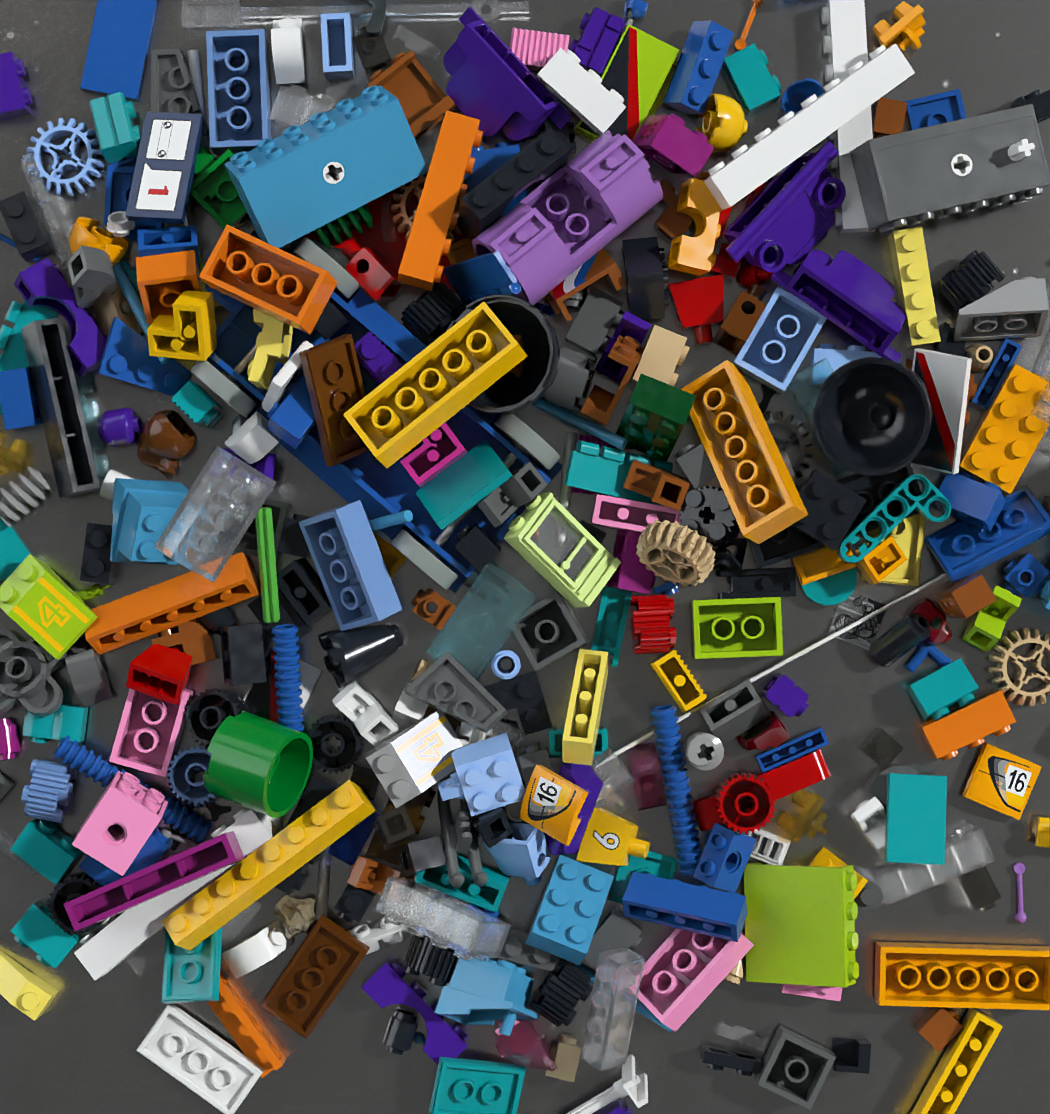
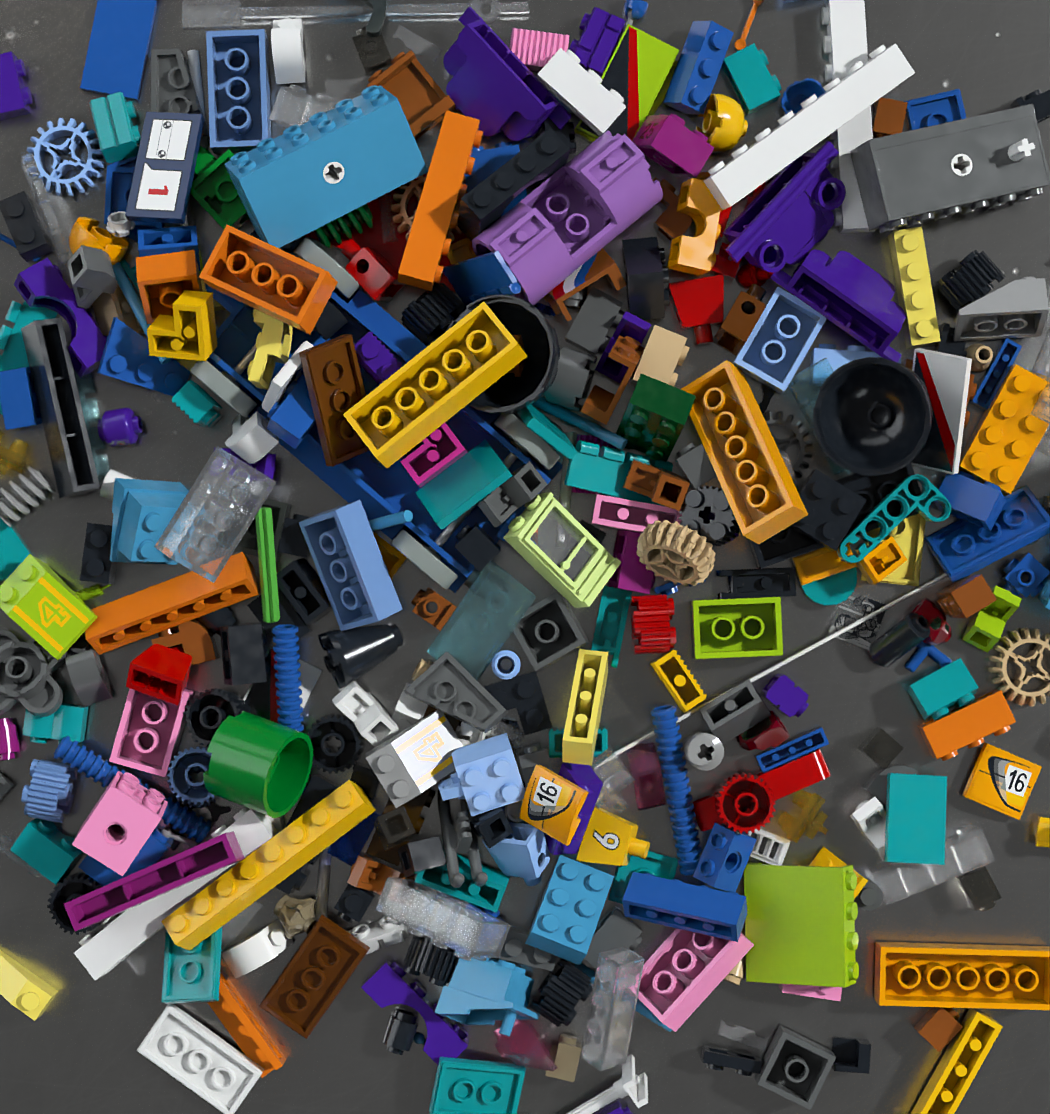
teal piece [11,901,83,968] -> none
reddish brown piece [137,410,195,480] -> none
light blue piece [320,13,355,80] -> none
black bracket [713,538,747,571] -> none
light orange hips [873,1,926,52] -> none
medium lavender hinge [1013,862,1027,923] -> none
none -> teal tile [517,405,578,460]

